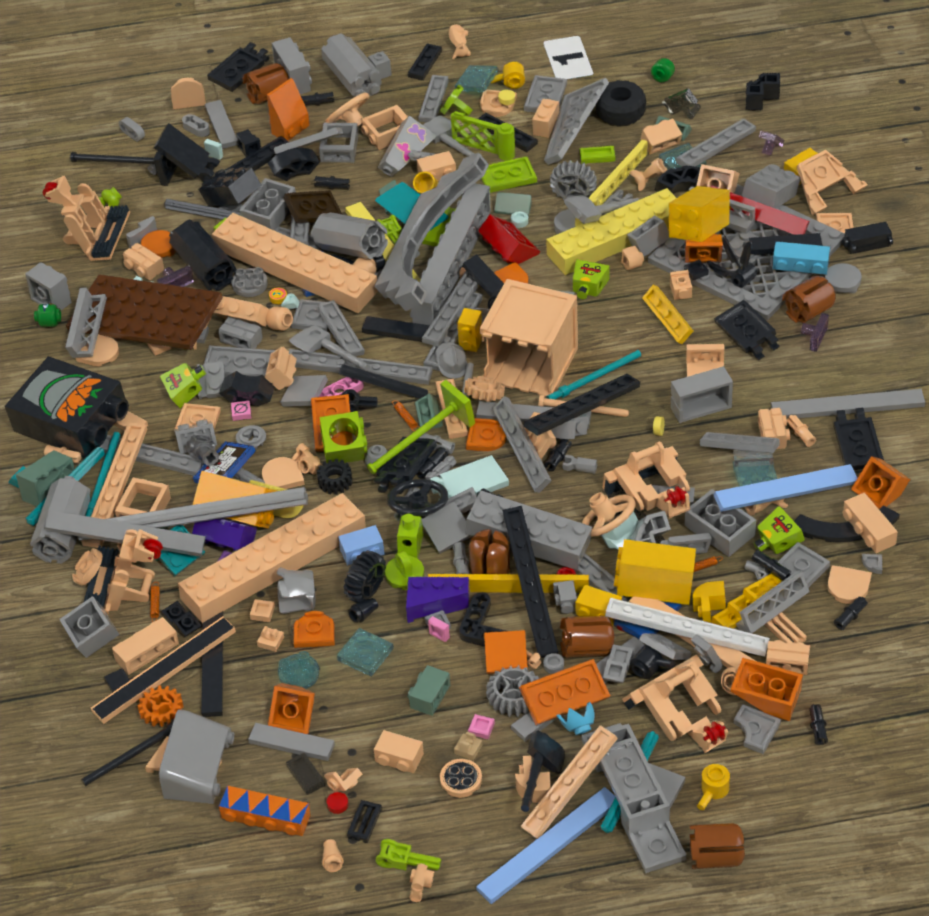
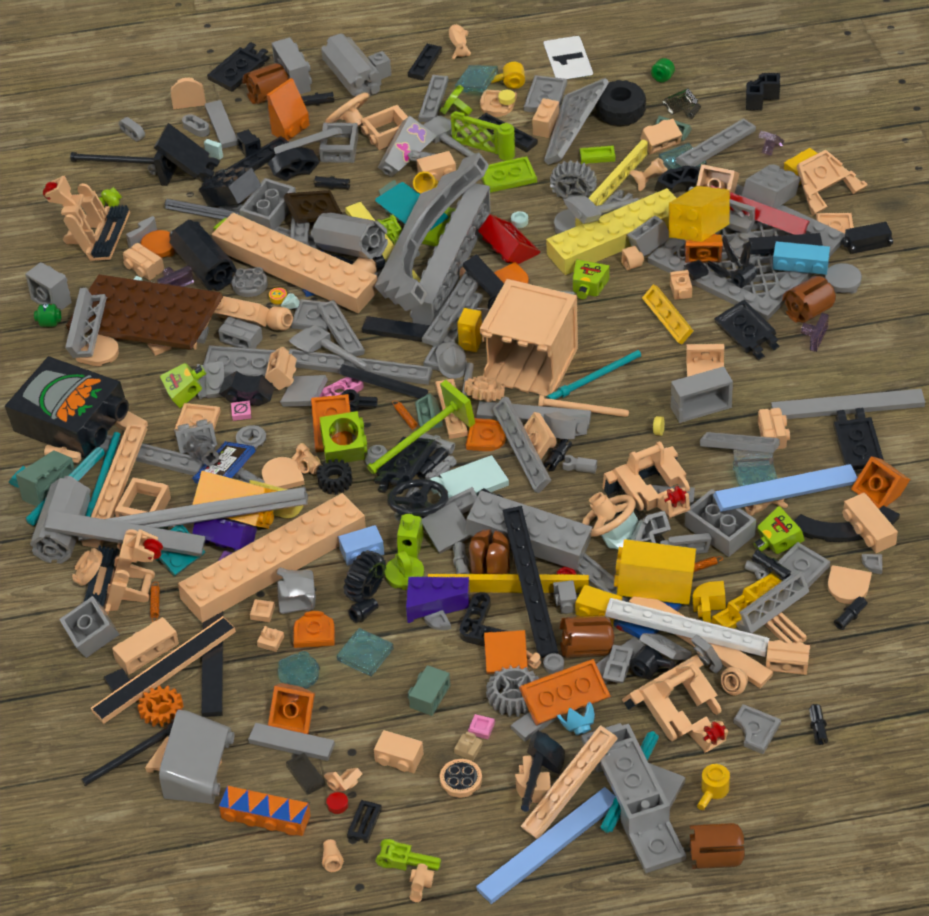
black slope [161,600,202,637] -> none
bright pink tile [428,616,450,642] -> none
sand green slope [494,192,532,216] -> none
black tile [524,374,640,436] -> none
orange slope [730,658,803,721] -> none
light nougat axle [787,415,816,447] -> none

